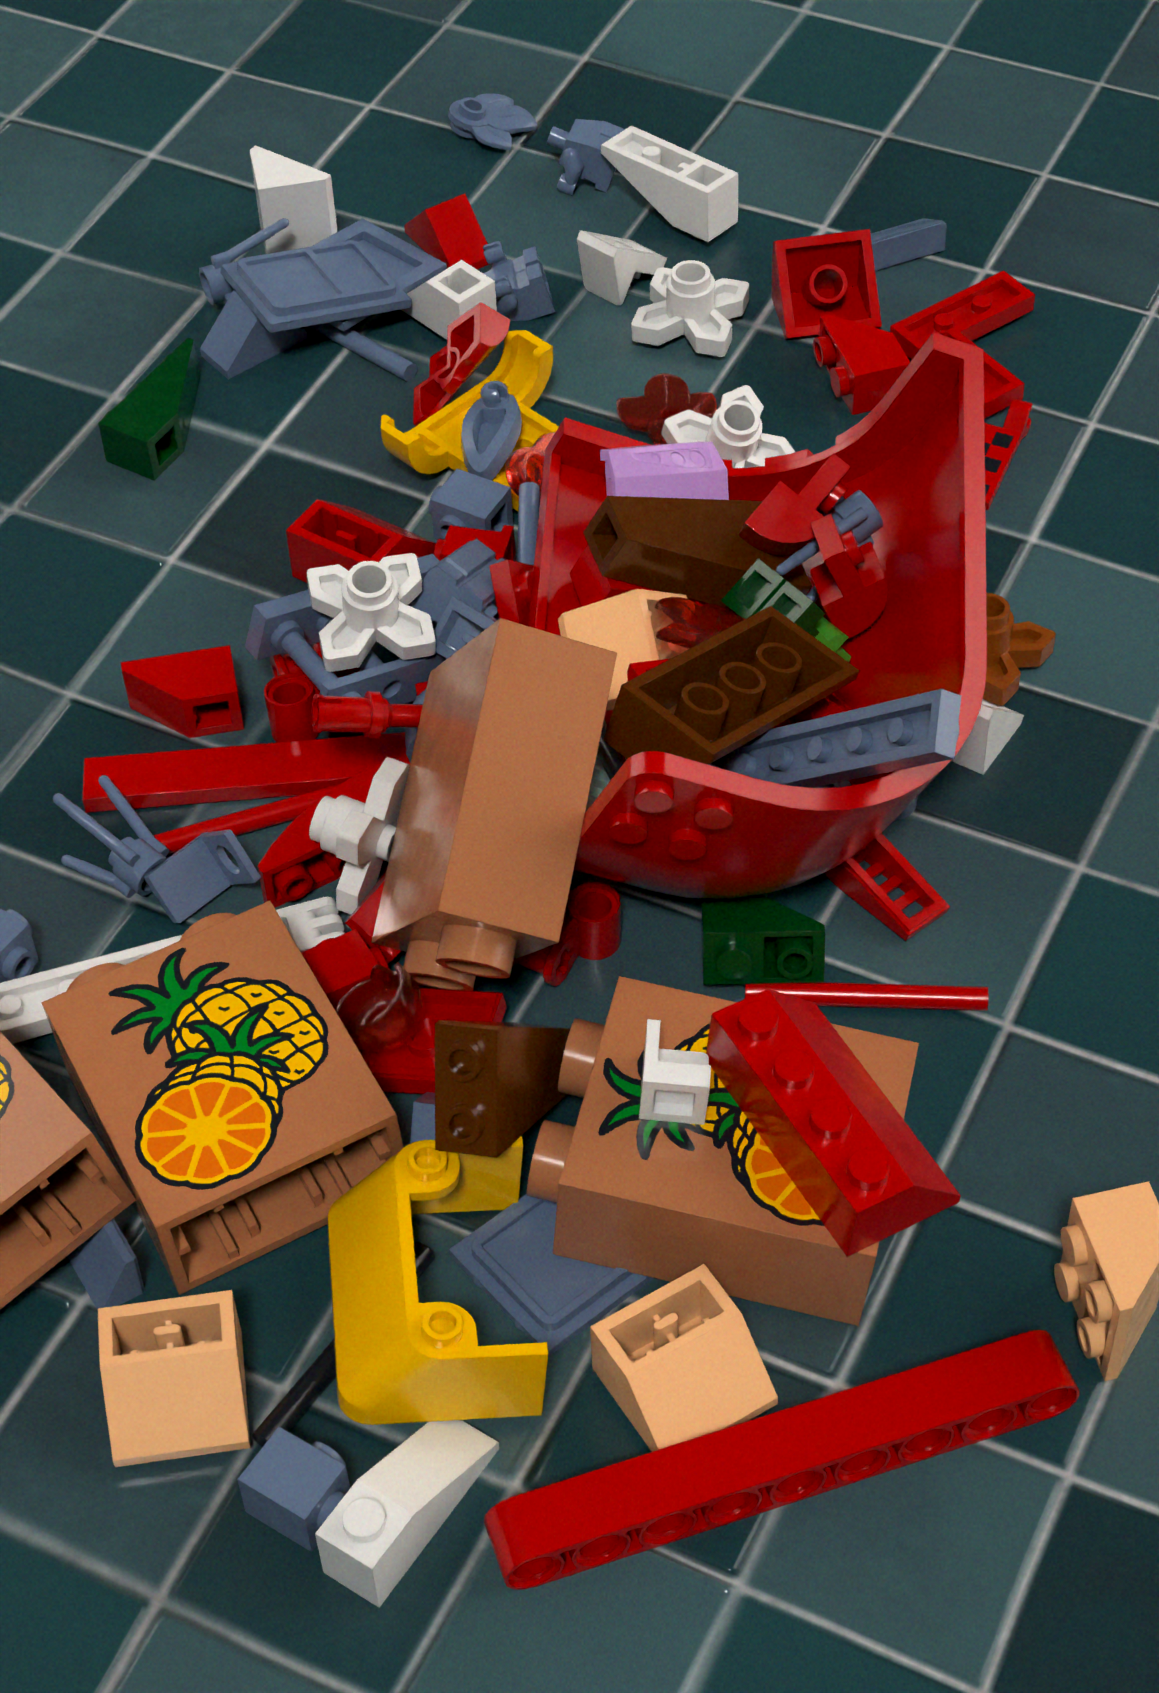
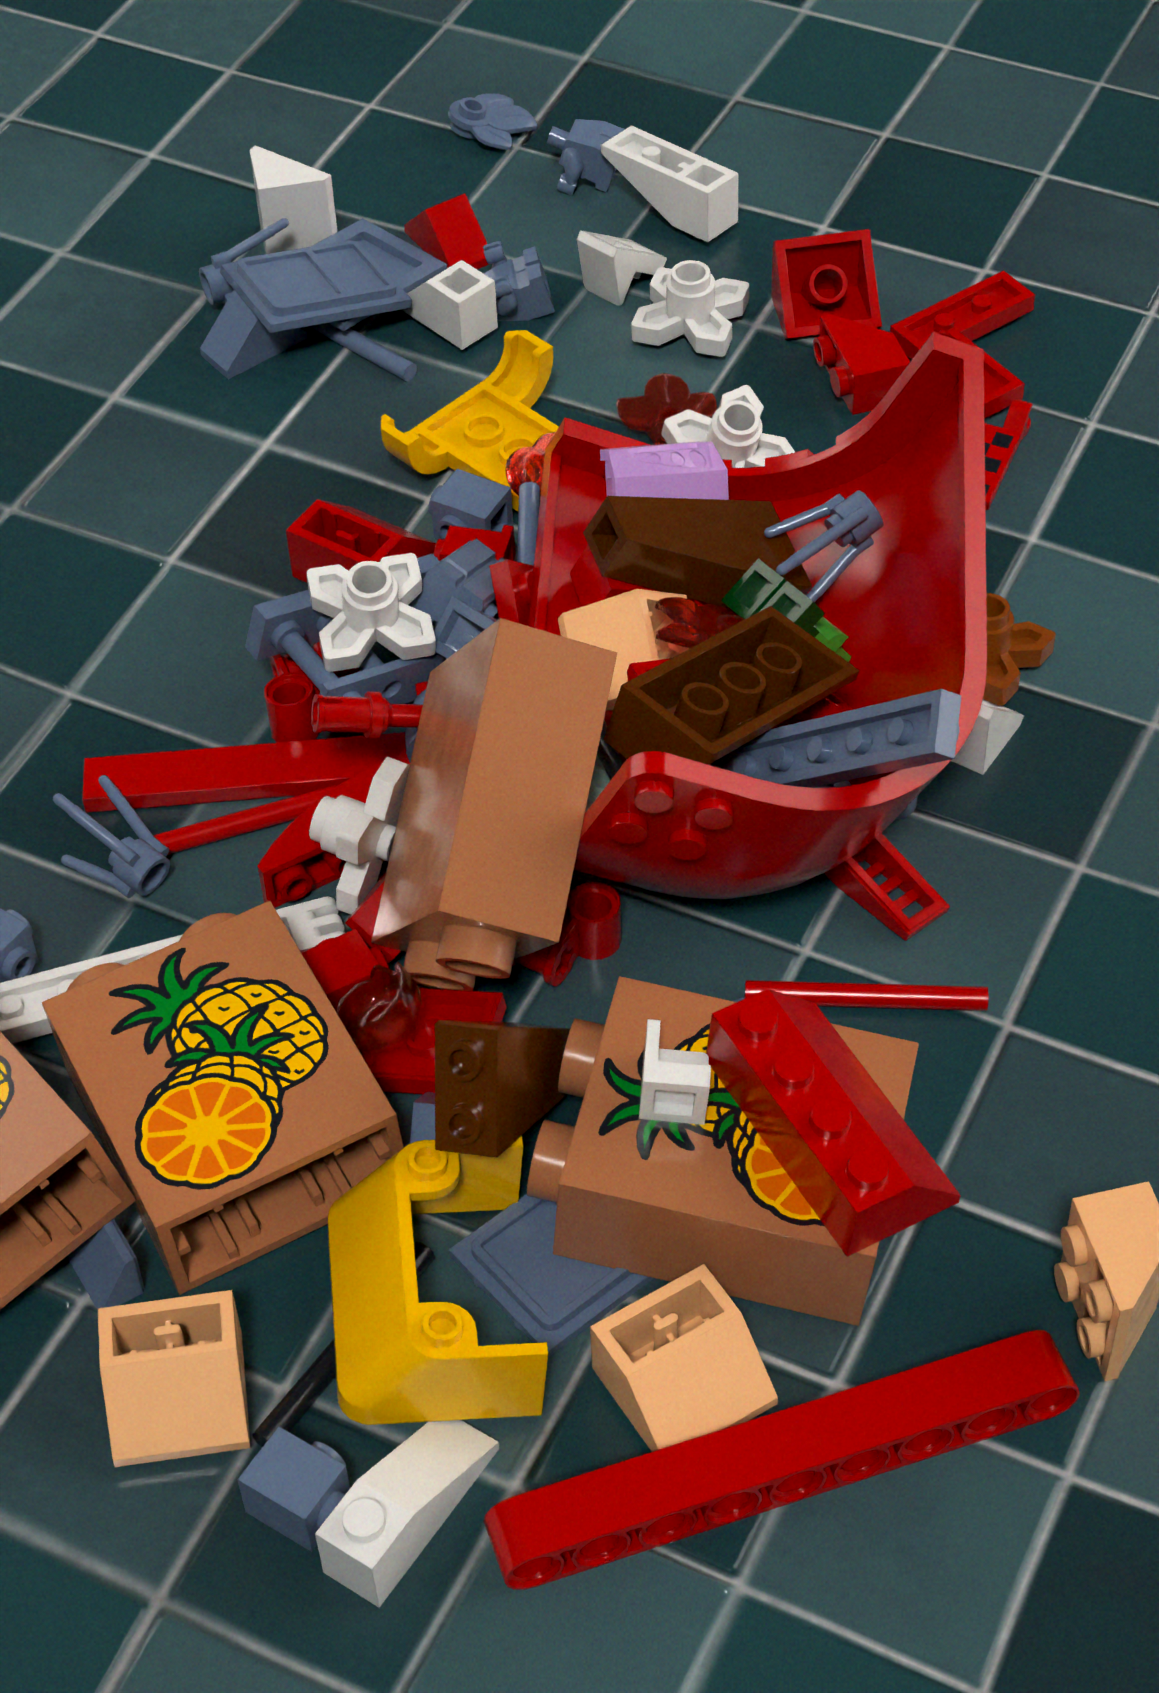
dark green slope [98,338,200,481] -> none
red slope [121,645,244,738] -> none
sand blue bracket [144,829,261,924] -> none
red slope [413,302,510,426] -> none
sand blue arm [461,381,522,481] -> none
dark green slope [701,895,825,984] -> none
red brick [738,453,850,555] -> none
red brick [809,514,888,639] -> none
sand blue slope [871,218,947,271] -> none

